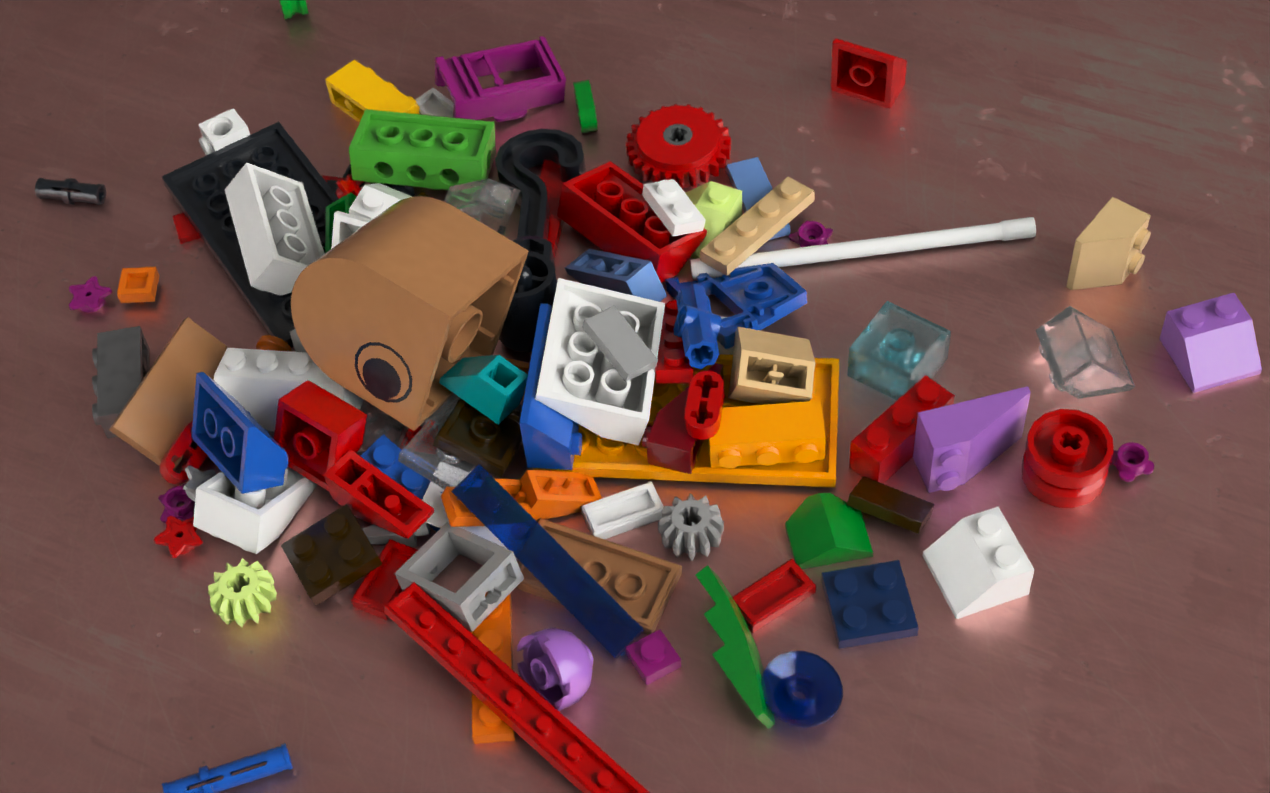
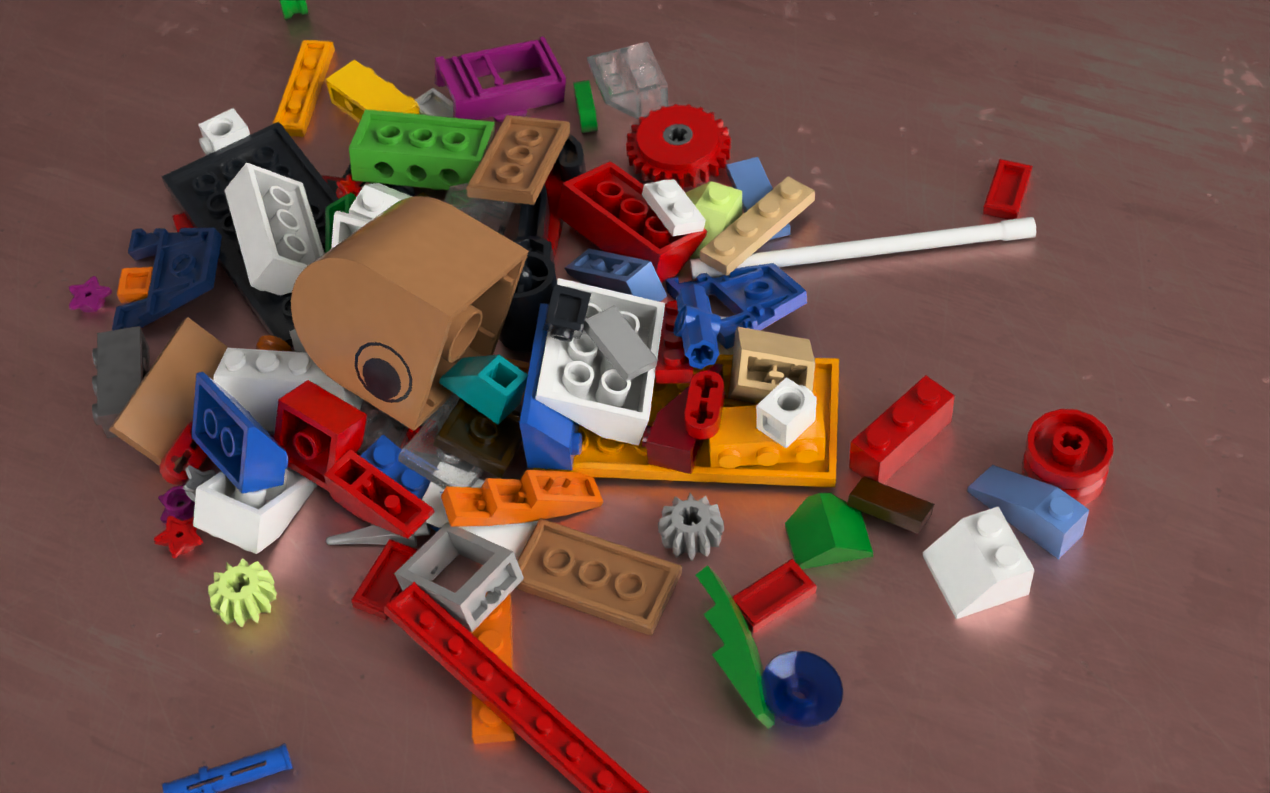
black pin [35,178,106,205] -> none
dark brown plate [281,504,383,606] -> none
clear blue tile [452,464,644,659] -> none
medium lavender cylinder [517,628,593,711] -> none
white tile [581,481,664,539] -> none
magenta plate [626,629,681,685] -> none
magenta plate [789,221,833,247] -> none
dark blue plate [821,560,919,649] -> none
red slope [831,38,907,109] -> none
clear light blue brick [847,301,951,400] -> none
medium lavender slope [913,386,1031,493] -> none
clear slope [1036,306,1135,399] -> none
tan slope [1066,197,1151,290] -> none
magenta plate [1111,442,1154,482] -> none
slope [1159,293,1262,393] -> none
none -> dark blue wing [111,228,222,331]
none -> light orange tile [273,40,335,137]
none -> medium nougat tile [466,115,570,205]
none -> black bracket [543,284,591,342]
none -> clear slope [587,42,669,119]
none -> white brick [756,377,817,448]
none -> medium blue slope [967,465,1089,559]
none -> red tile [983,159,1033,220]

